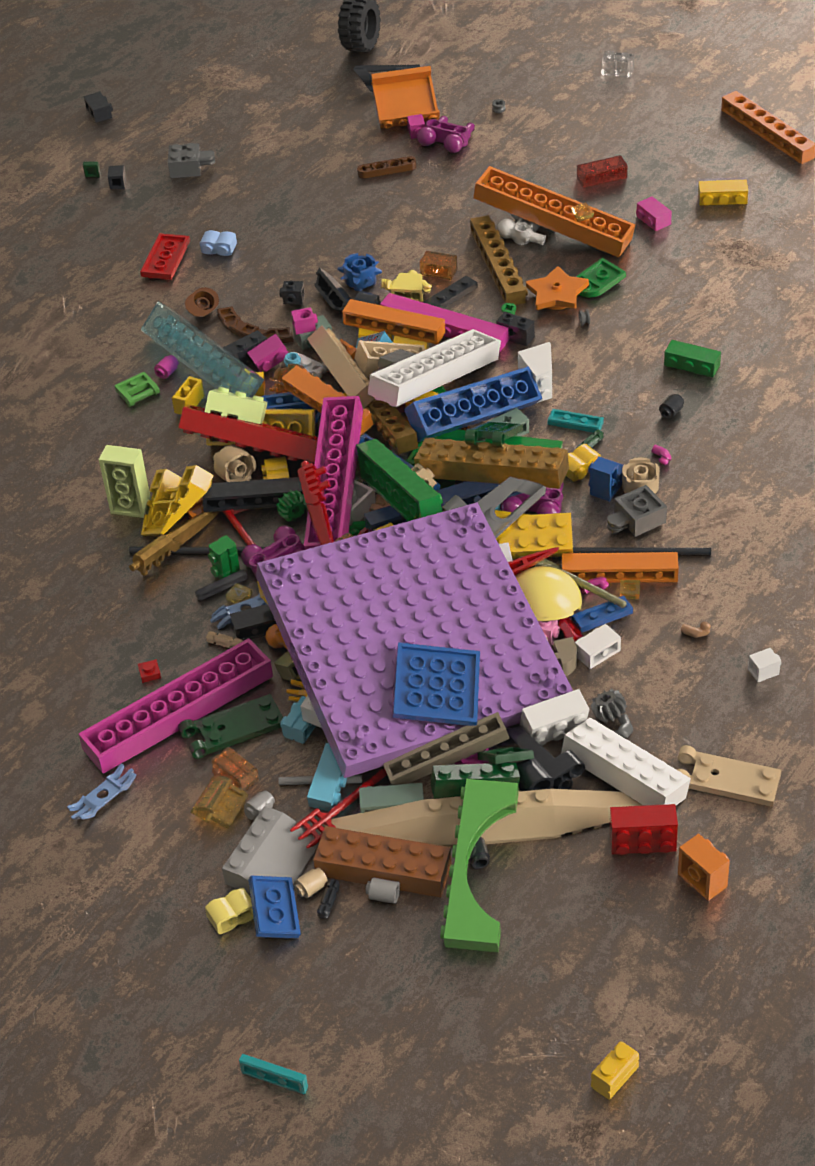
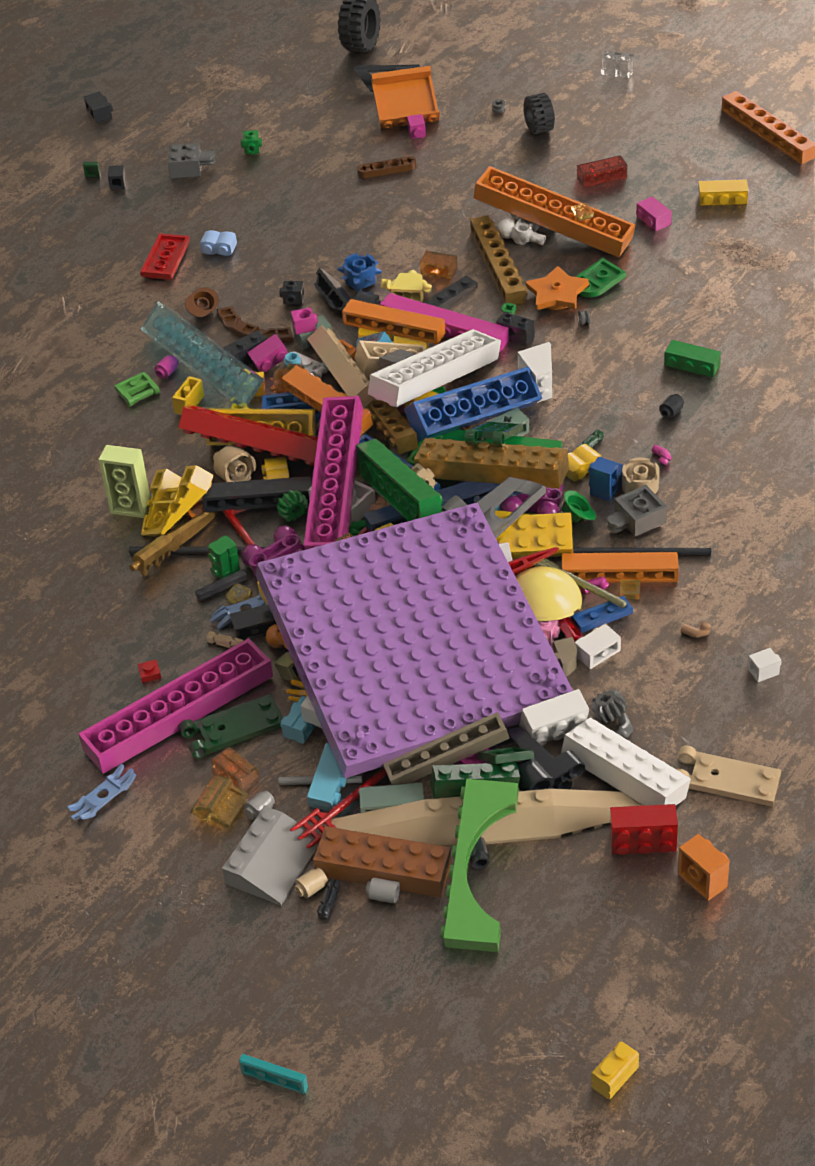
yellowish green wedge [205,387,268,424] -> none
light yellow brick [205,888,254,934] -> none
blue tile [248,875,301,938] -> none
red piece [297,461,334,545] -> none
blue plate [393,642,480,726] -> none
magenta piece [417,116,475,153] -> none
teal tile [547,409,604,433] -> none
none -> green brick [240,130,262,154]
none -> black tyre [523,93,555,134]
none -> green piece [562,491,596,522]

